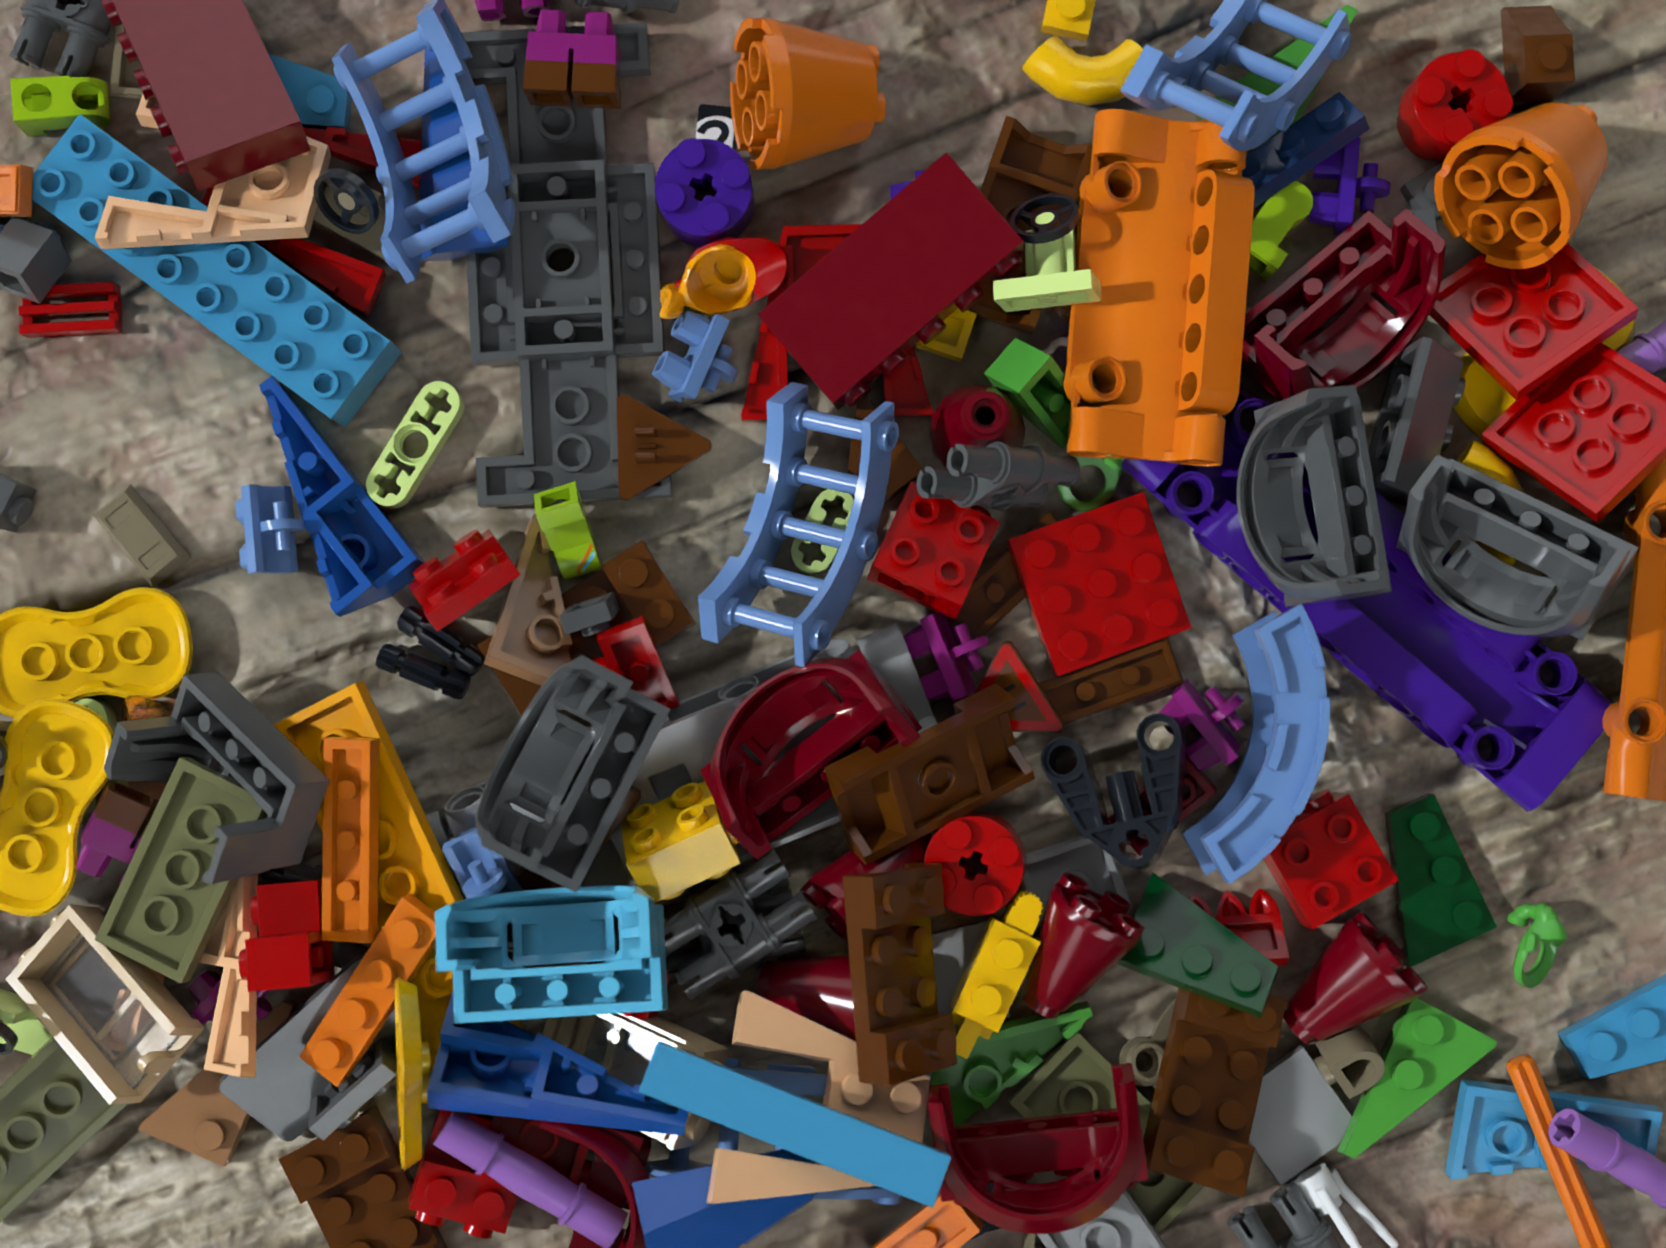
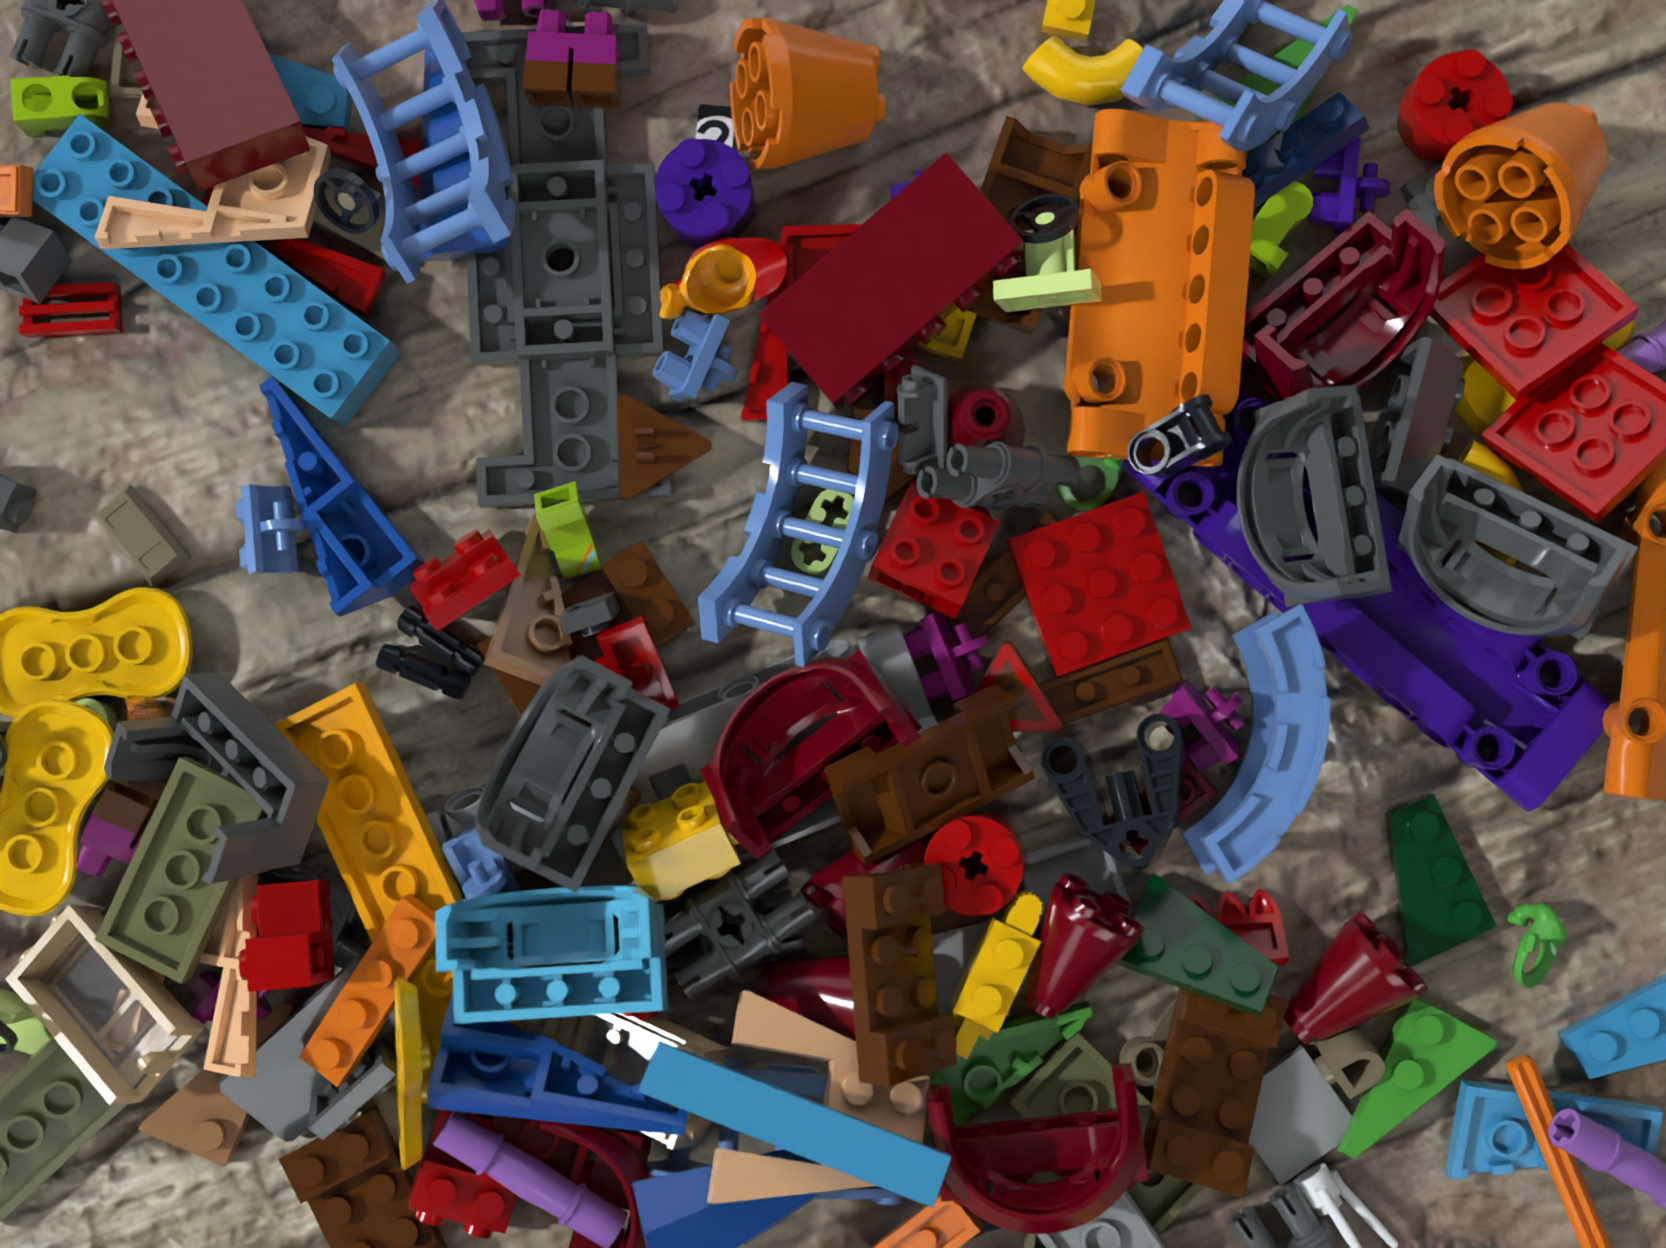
orange plate [322,736,380,944] -> none
yellowish green beam [366,381,464,509] -> none
bright green slope [984,338,1071,449] -> none
red brick [1263,789,1399,930] -> none
reddish brown slope [1501,5,1575,102] -> none
none -> dark grey hinge [897,365,948,474]
none -> black piece [1127,395,1232,478]

